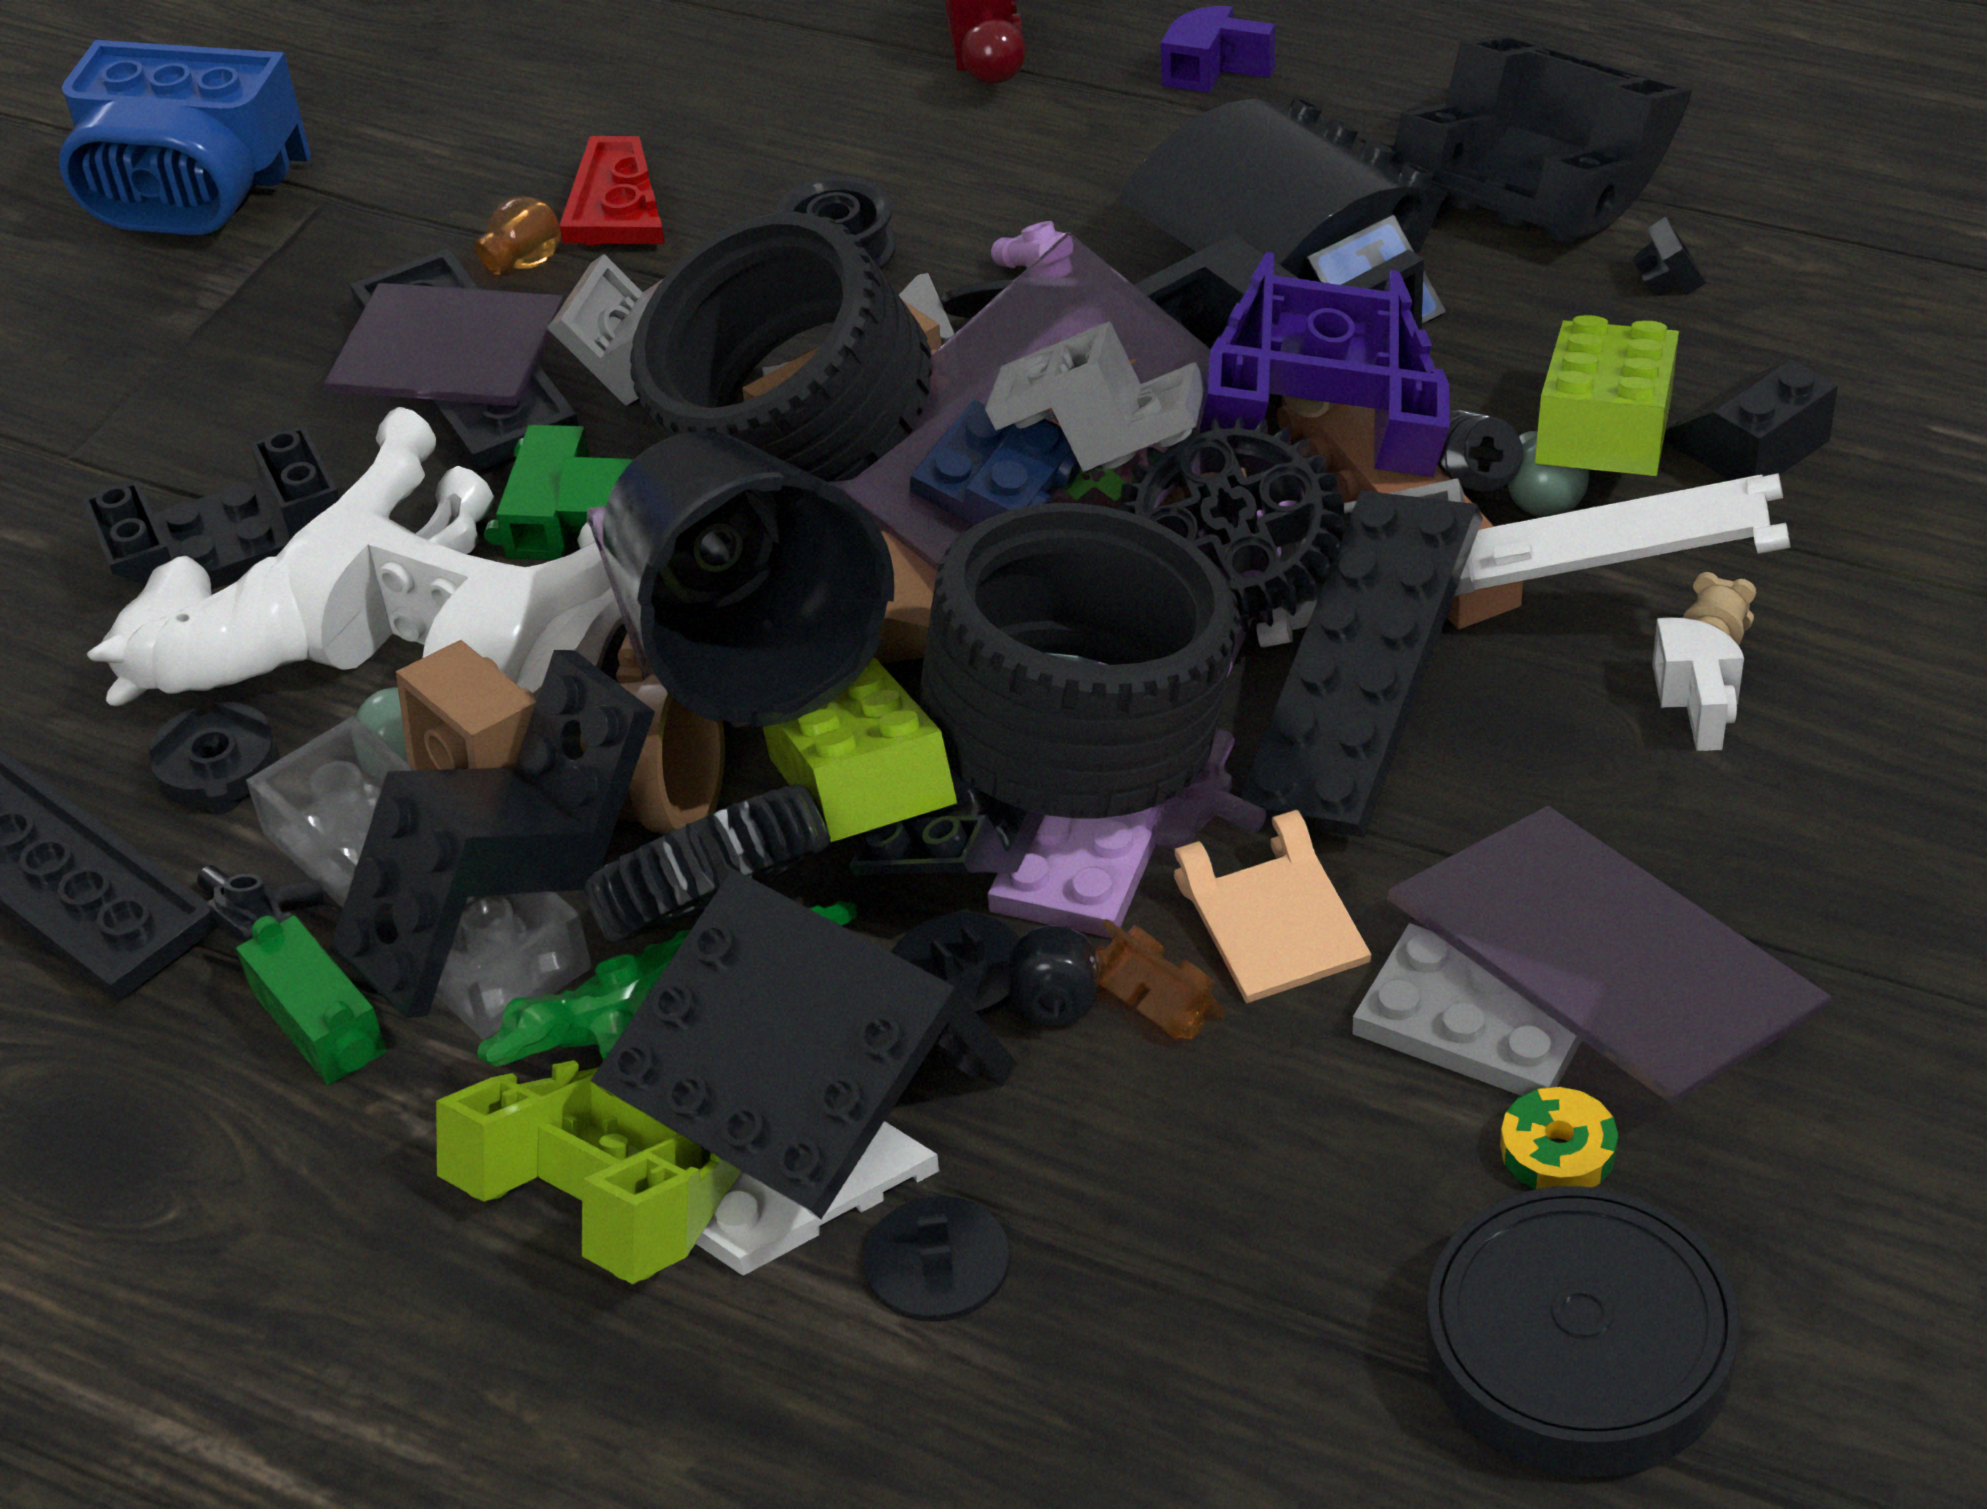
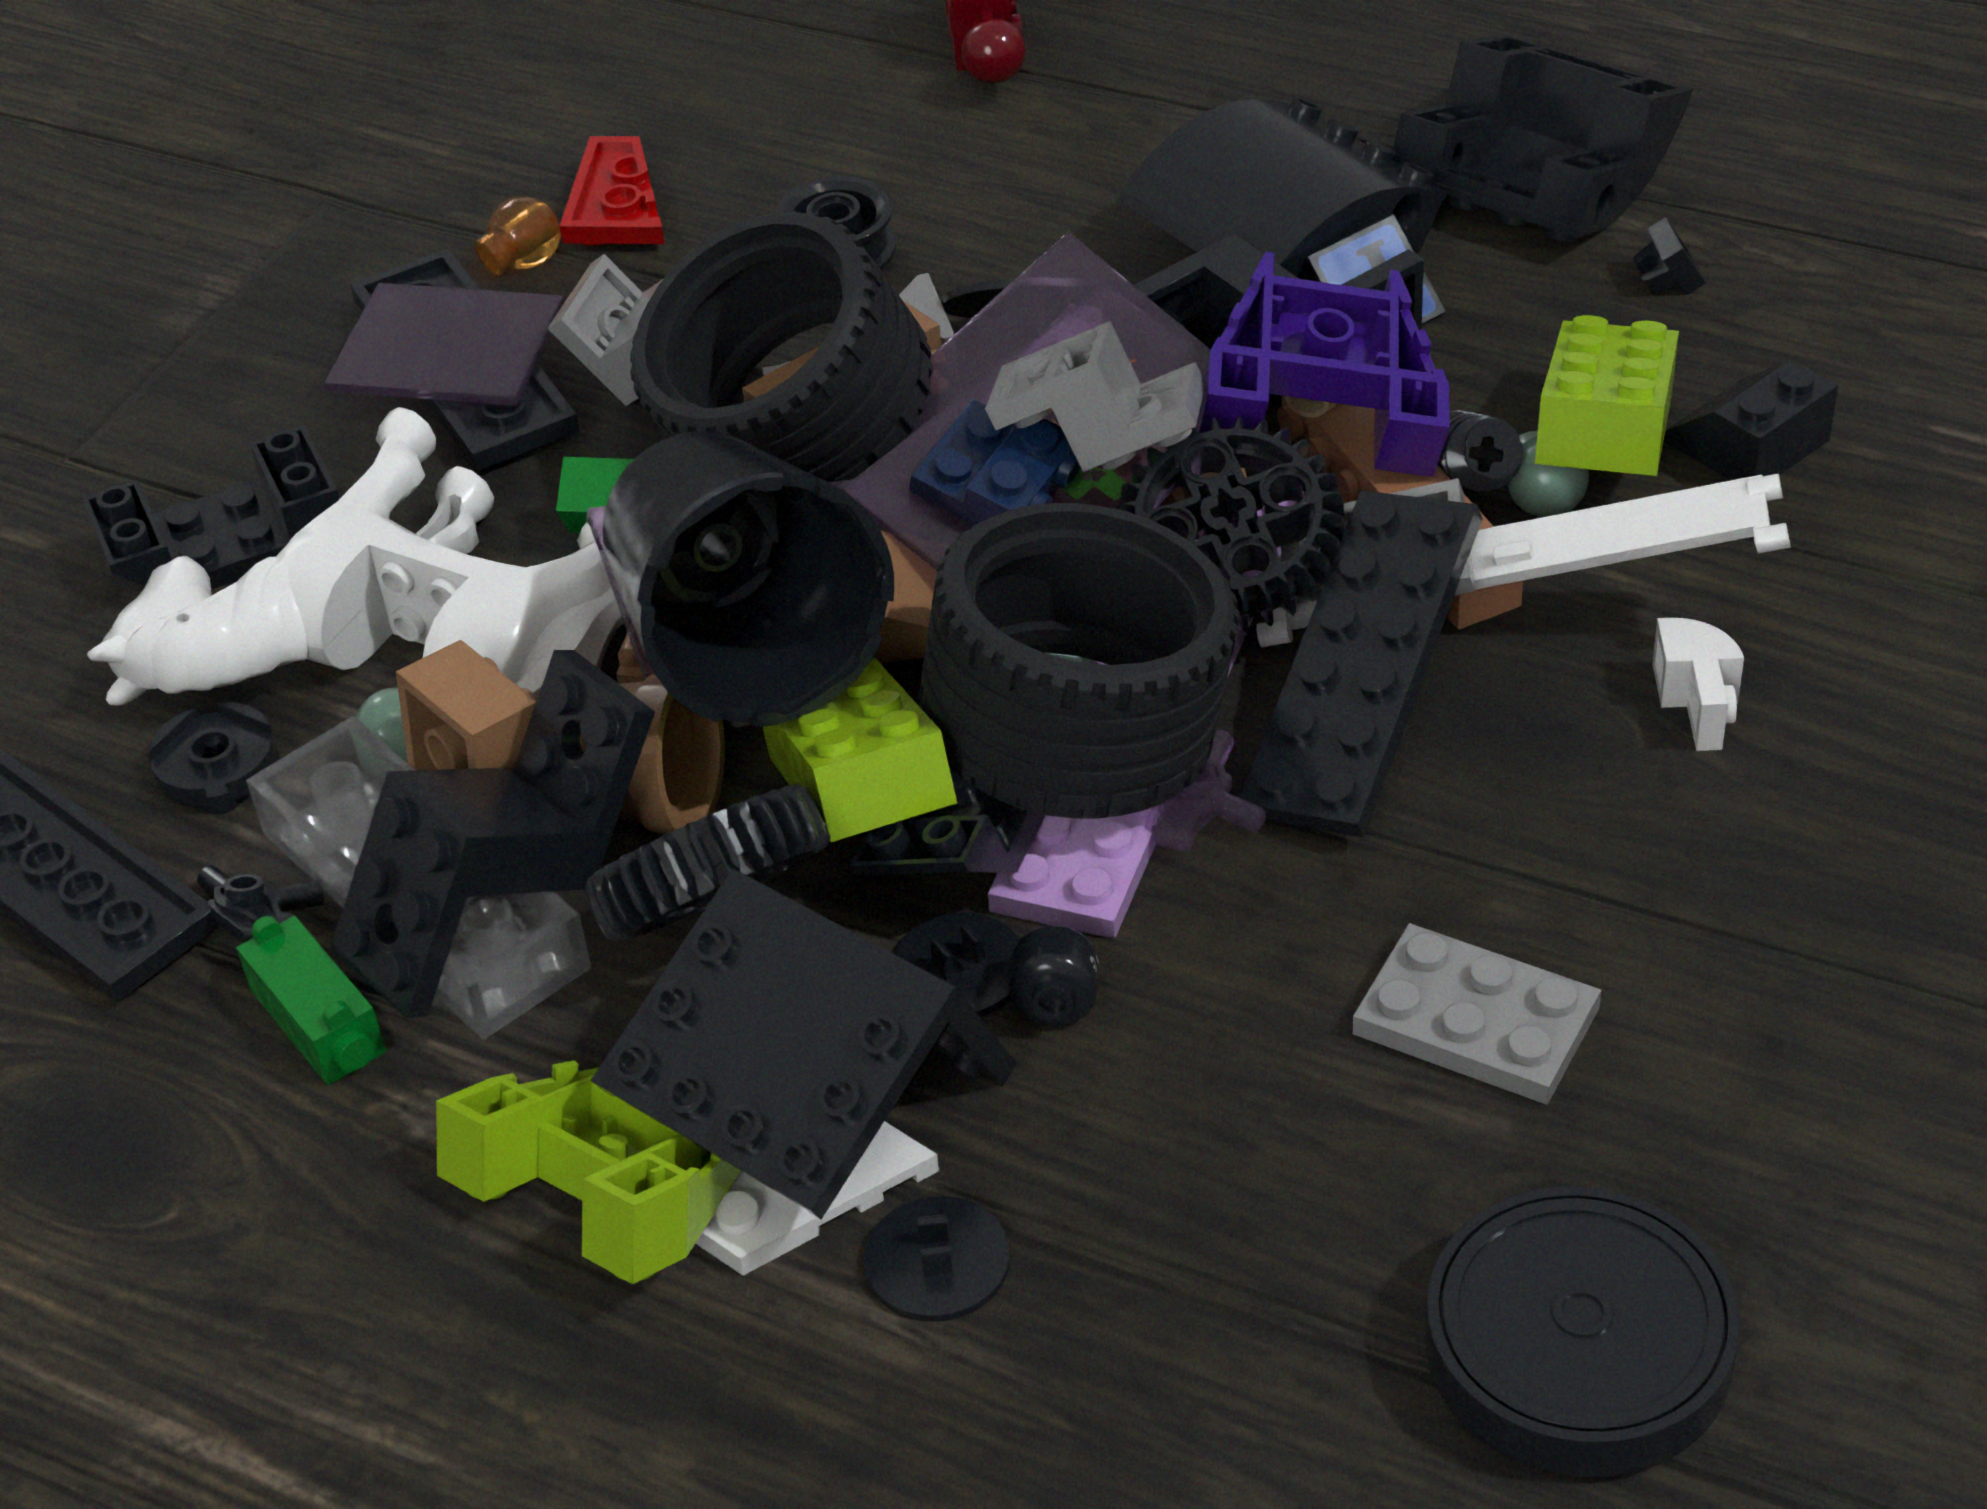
blue brick [59,40,311,235] -> none
green animal [477,900,858,1067] -> none
green brick [484,425,590,560] -> none
lavender plate [991,221,1074,280] -> none
clear orange hinge [1095,919,1226,1040] -> none
dark purple brick [1160,6,1275,93] -> none
light nougat flag [1174,810,1371,1004] -> none
clear purple piece [1387,806,1832,1105] -> none
yellow piece [1500,1087,1618,1190] -> none
tan brick [1683,572,1756,646] -> none

